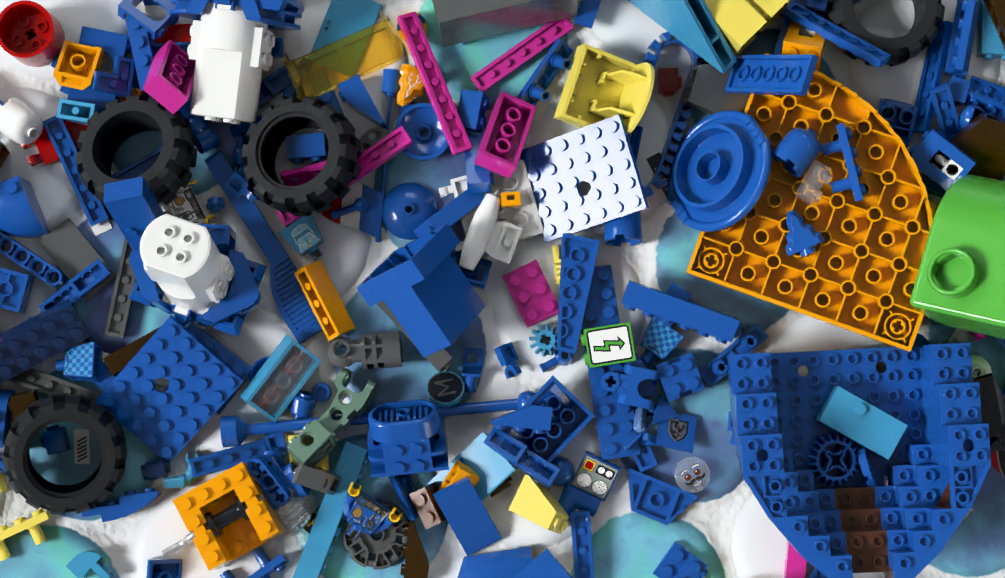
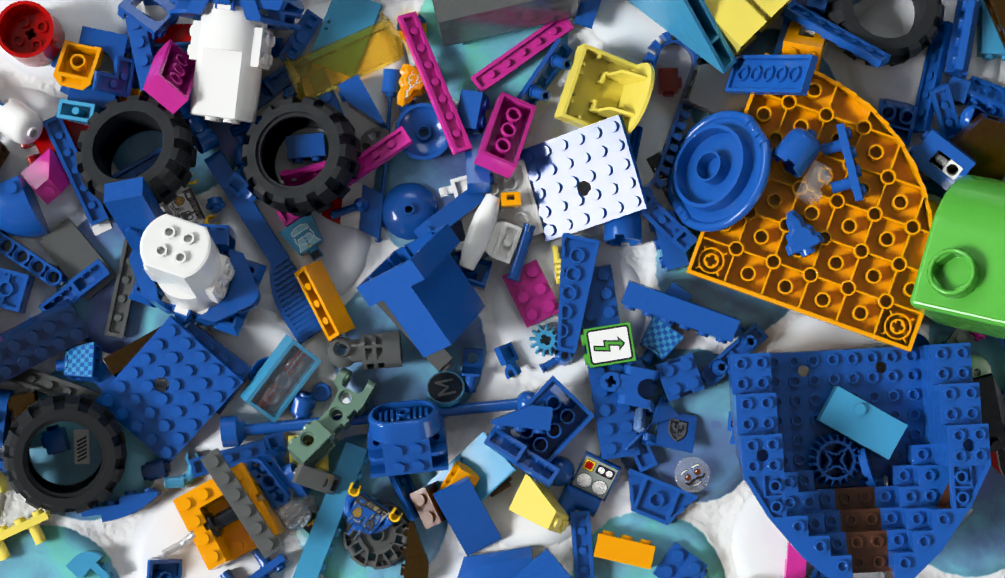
none -> dark pink slope [21,148,70,205]
none -> dark grey plate [200,448,283,559]
none -> blue plate [277,9,323,67]
none -> blue pin [506,223,536,282]
none -> light orange brick [593,530,656,570]
none -> blue slope [639,187,698,253]
none -> blue brick [648,209,689,272]

